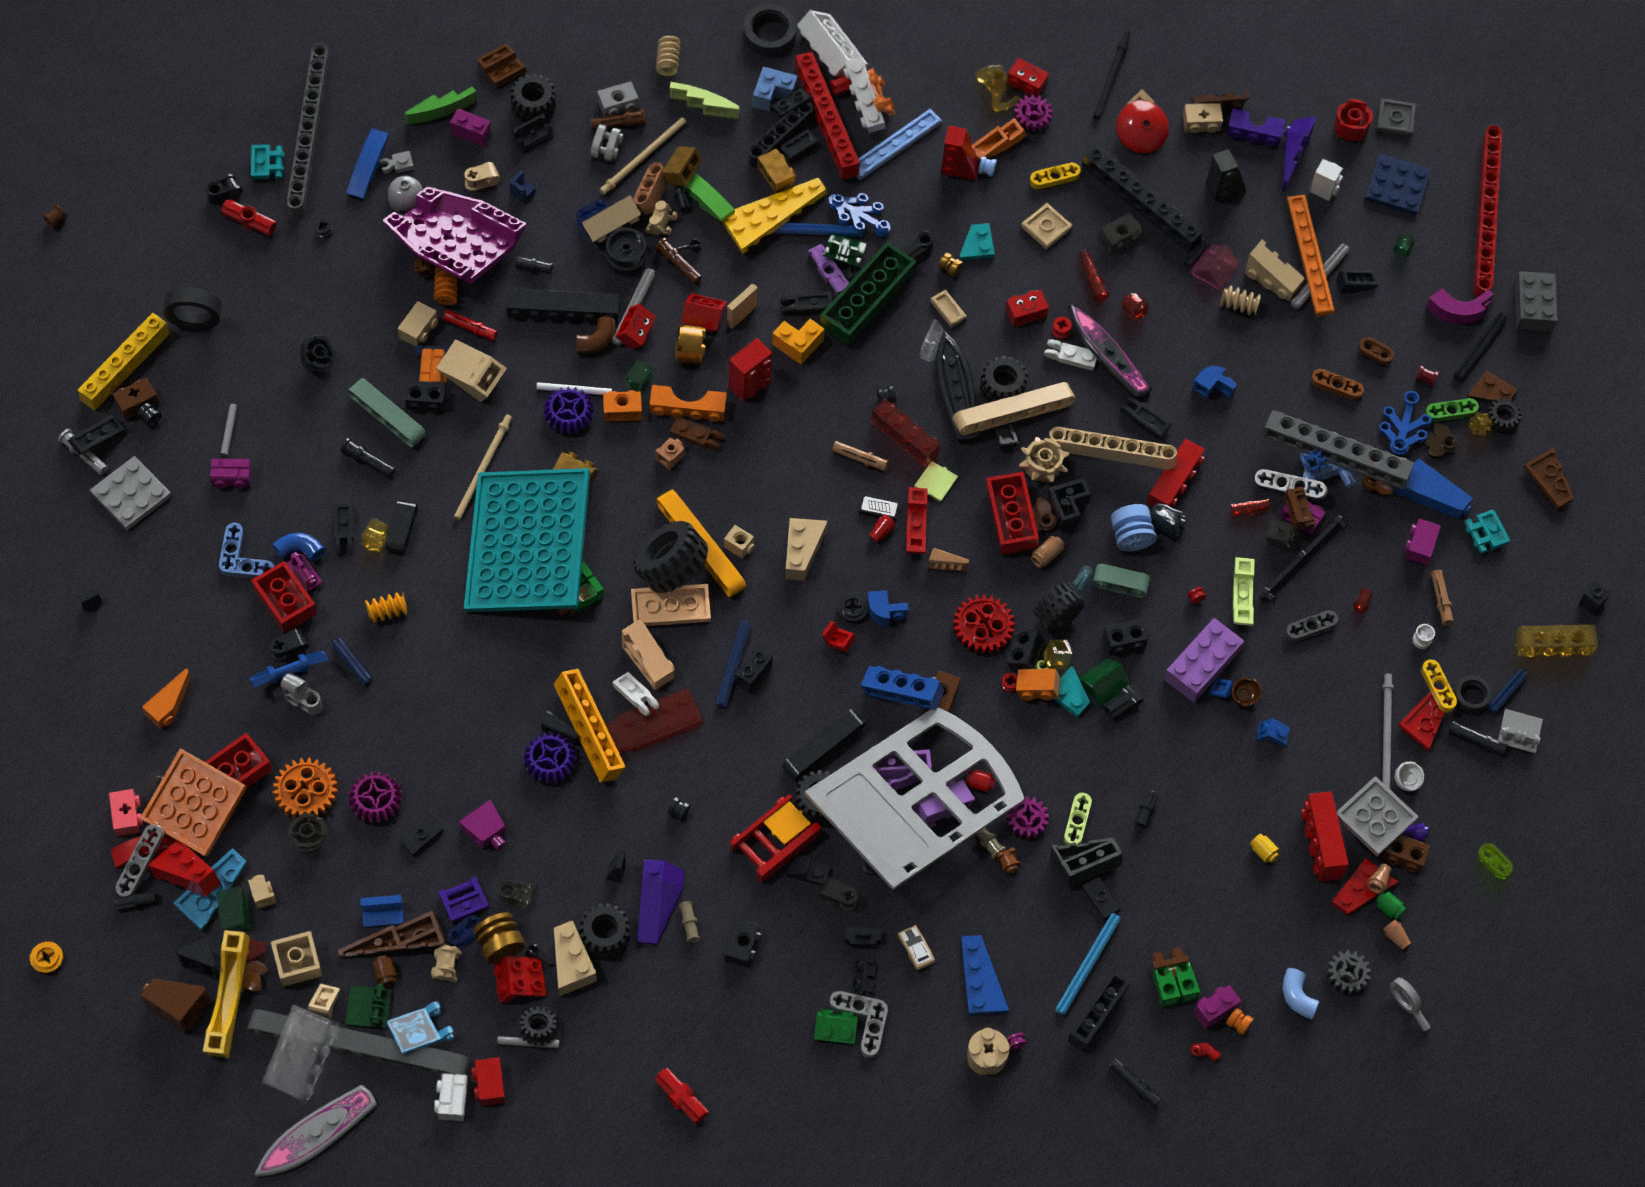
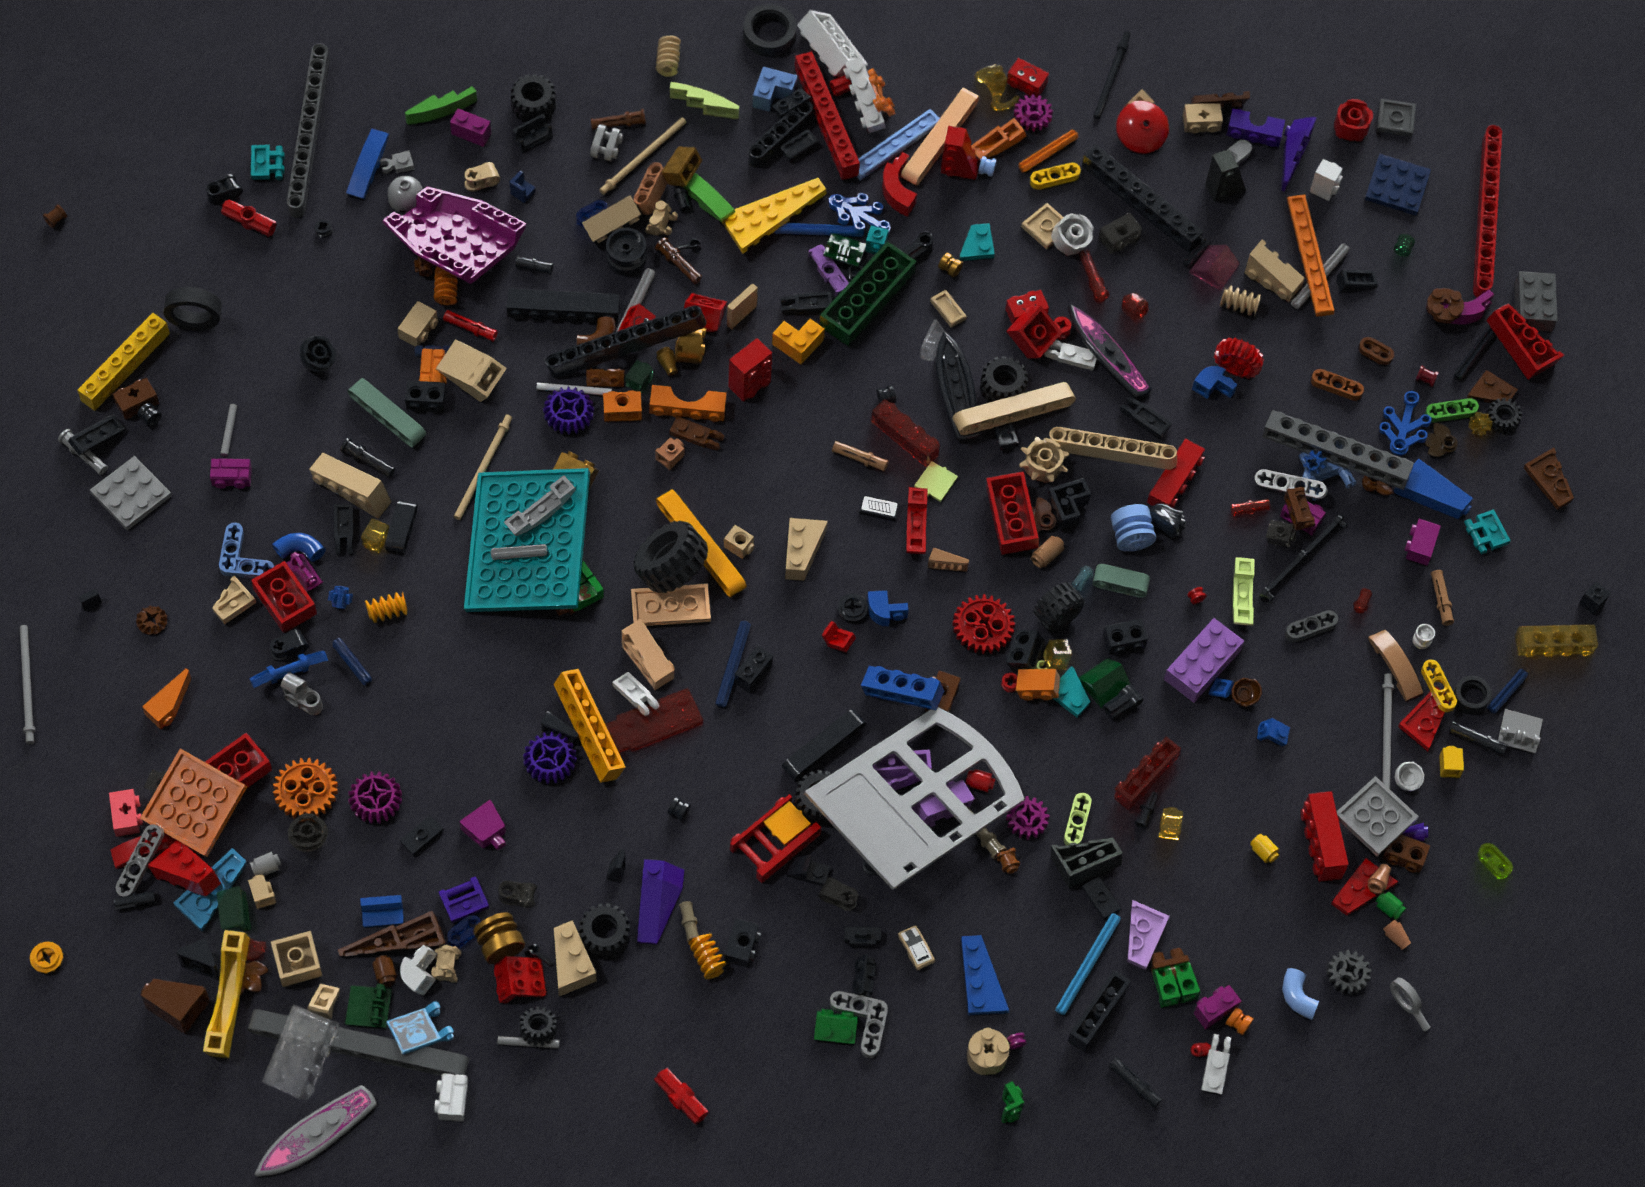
red brick [472,1057,505,1106] -> none
reddish brown slope [476,44,527,88] -> none
light grey brick [597,81,639,117] -> none
pearl gold brick [757,149,796,194] -> none
red cone [869,514,896,543] -> none
none -> light grey bar [20,625,36,744]
none -> reddish brown gear [136,605,168,635]
none -> tan wing [212,576,256,624]
none -> light grey brick [250,851,282,876]
none -> tan wedge [309,453,391,519]
none -> blue gear [328,586,353,608]
none -> white brick [400,945,437,996]
none -> light grey axle [491,544,548,560]
none -> light grey slope [504,475,576,536]
none -> black beam [545,306,707,378]
none -> dark orange hinge [586,368,624,387]
none -> pearl gold cone [656,347,678,376]
none -> light orange piece [688,934,726,979]
none -> teal brick [865,225,888,254]
none -> red arch [882,152,917,217]
none -> light nougat beam [901,88,979,186]
none -> green bracket [1001,1081,1024,1123]
none -> red brick [1006,306,1062,359]
none -> orange axle [1019,130,1078,172]
none -> white brick [1051,214,1093,256]
none -> clear red brick [1114,736,1182,810]
none -> lavender wing [1127,900,1169,970]
none -> clear yellow brick [1159,807,1183,840]
none -> white hinge [1201,1034,1231,1094]
none -> red gear [1214,338,1264,379]
none -> light grey piece [1228,140,1252,165]
none -> medium nougat slope [1368,630,1423,701]
none -> reddish brown plate [1426,288,1464,323]
none -> yellow brick [1439,746,1464,778]
none -> red wedge [1486,303,1564,380]

